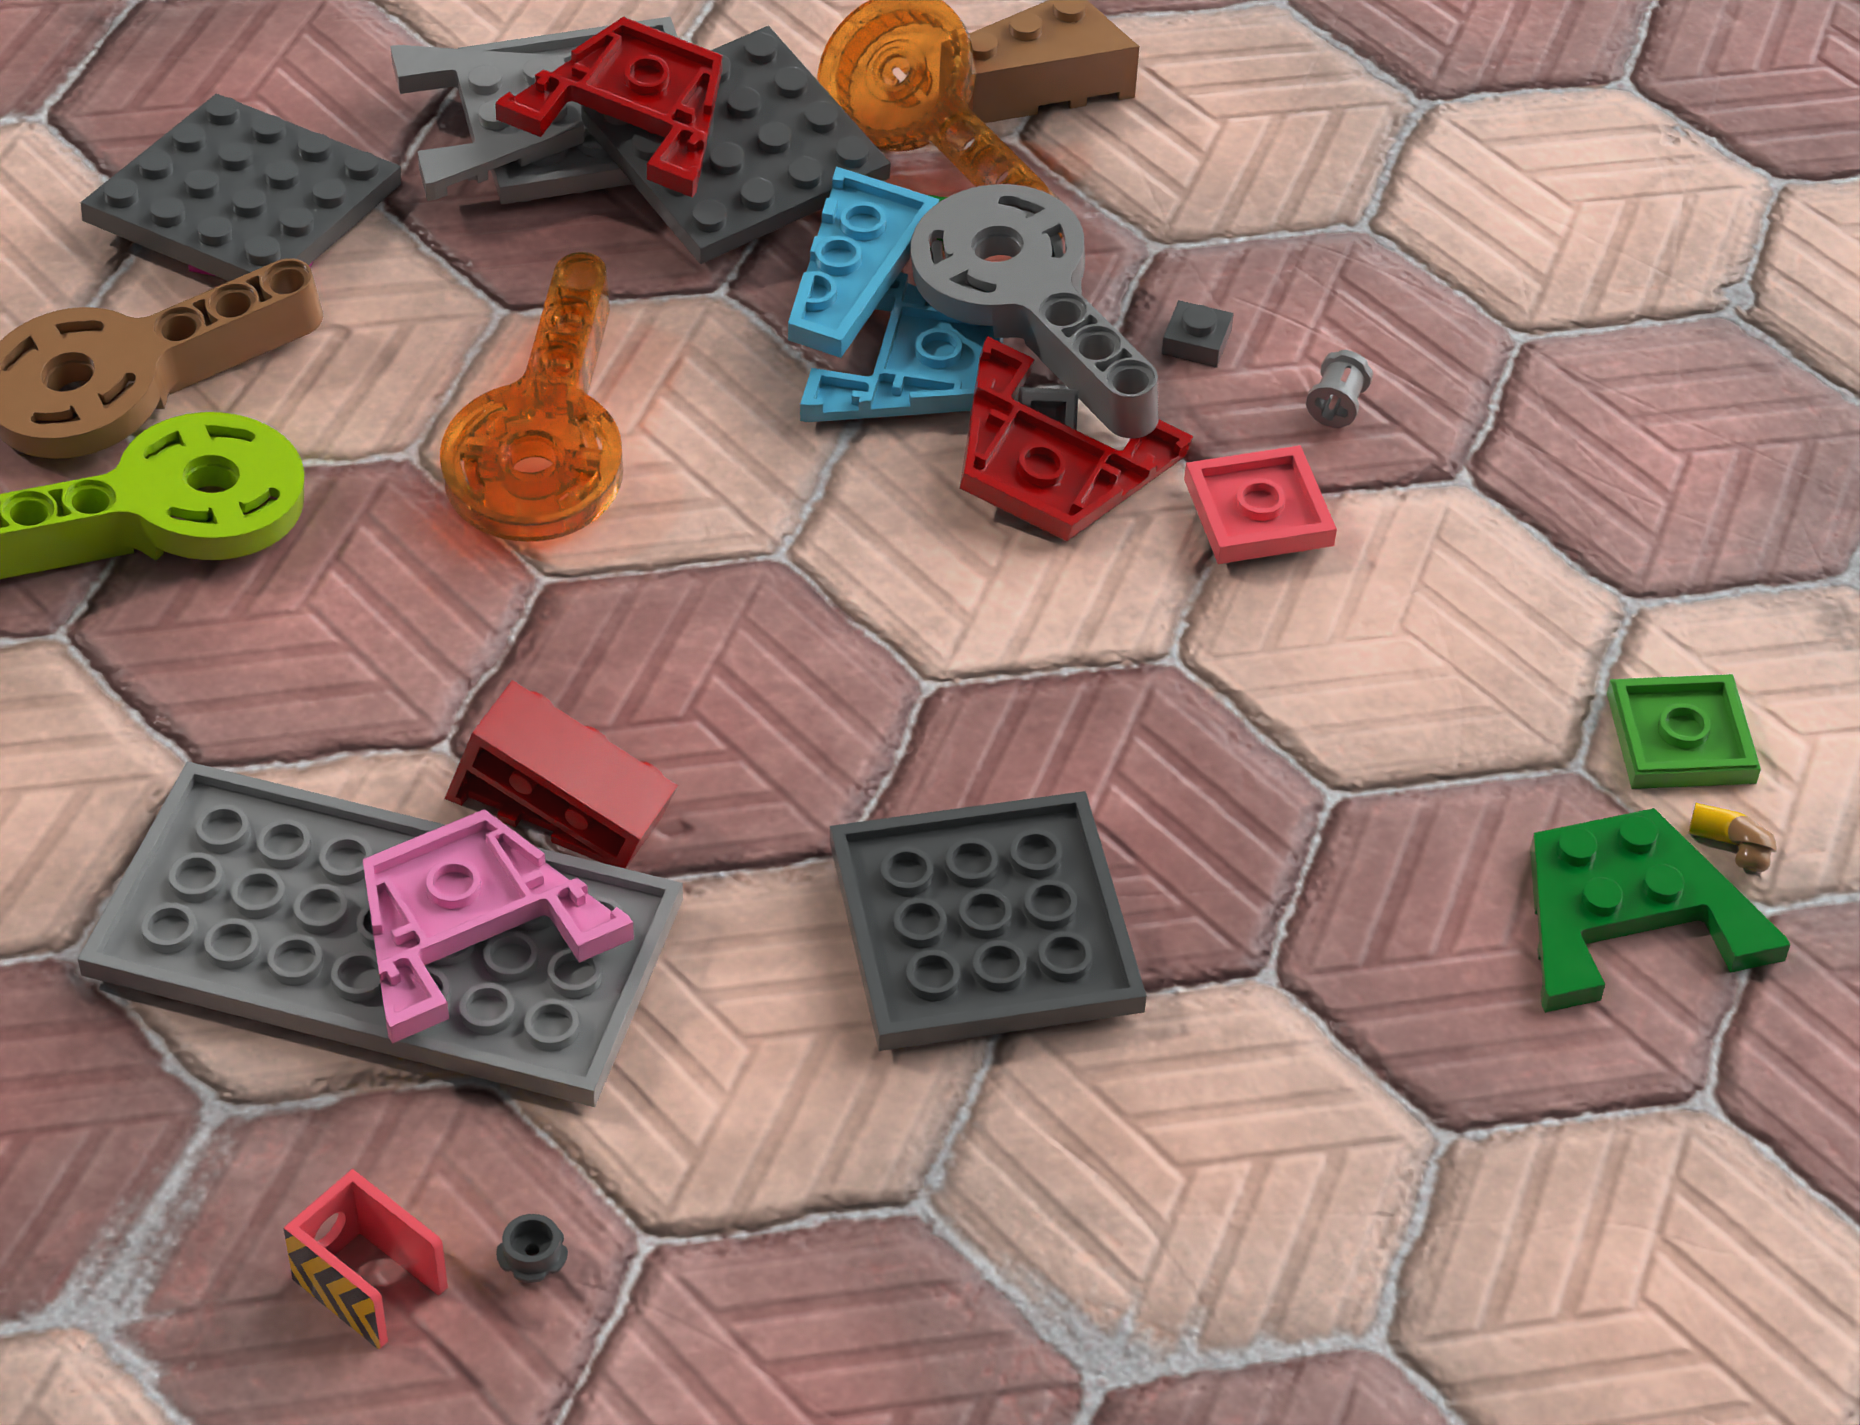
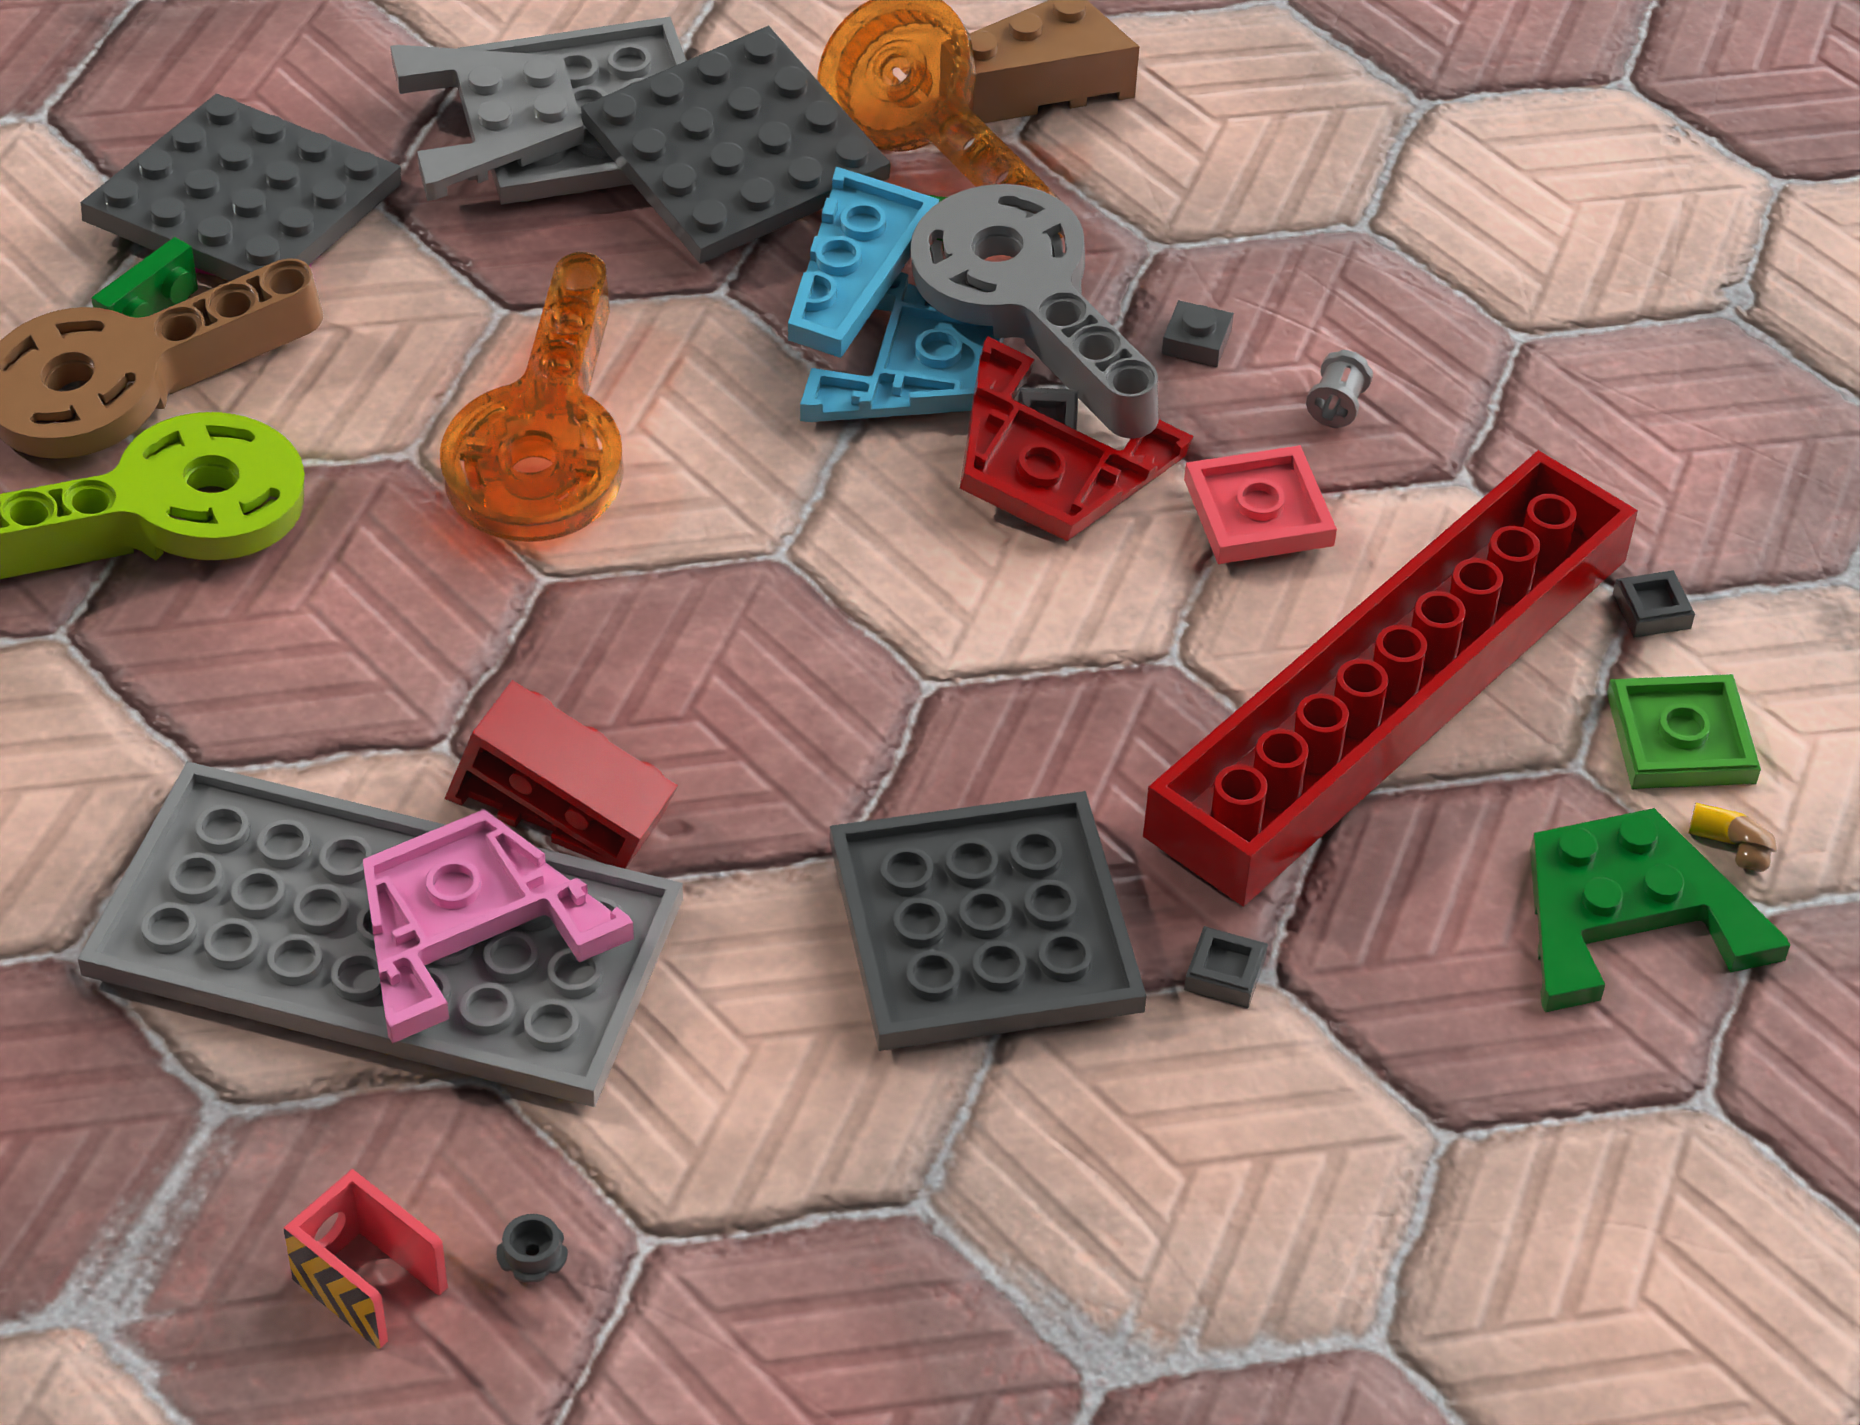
red wing [495,17,723,198] -> none
none -> green plate [91,237,198,318]
none -> red brick [1143,450,1638,907]
none -> dark grey tile [1184,926,1268,1008]
none -> dark grey tile [1613,570,1695,638]

